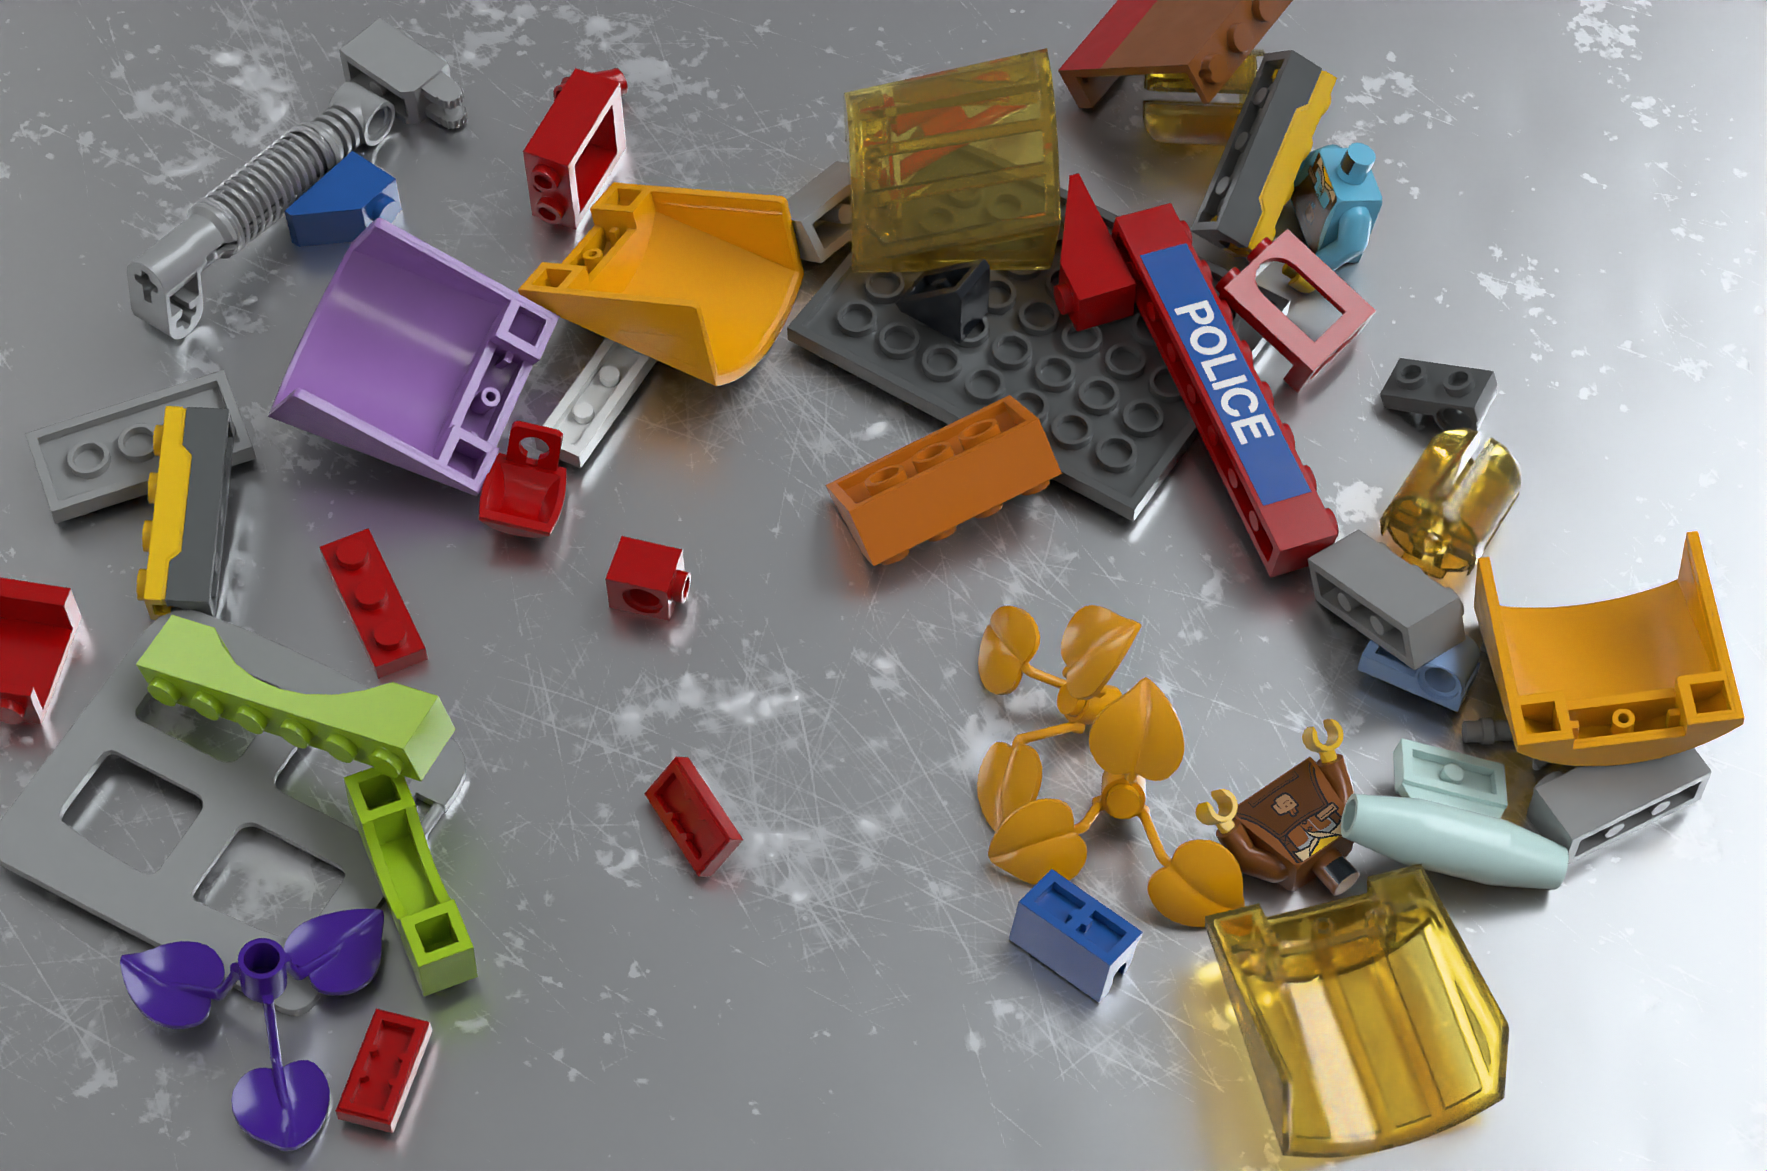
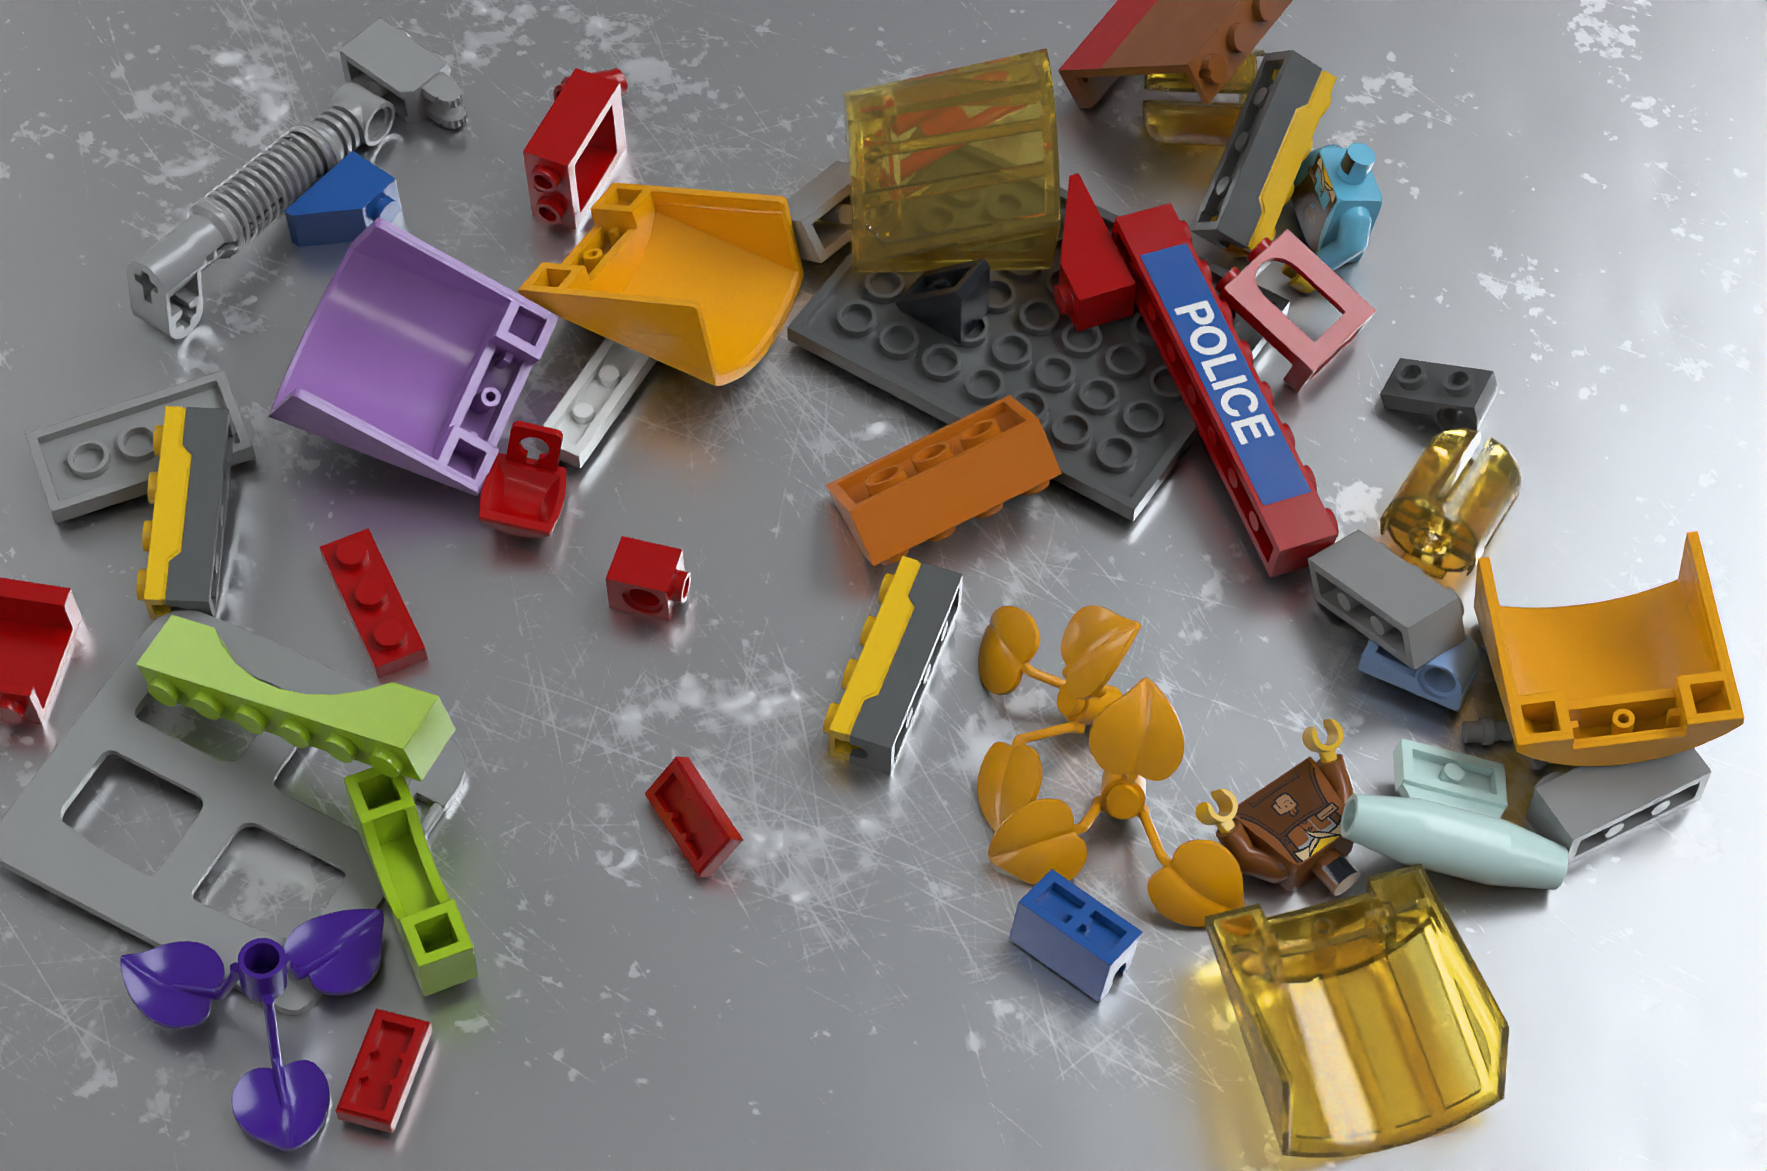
none -> piece [823,556,963,775]

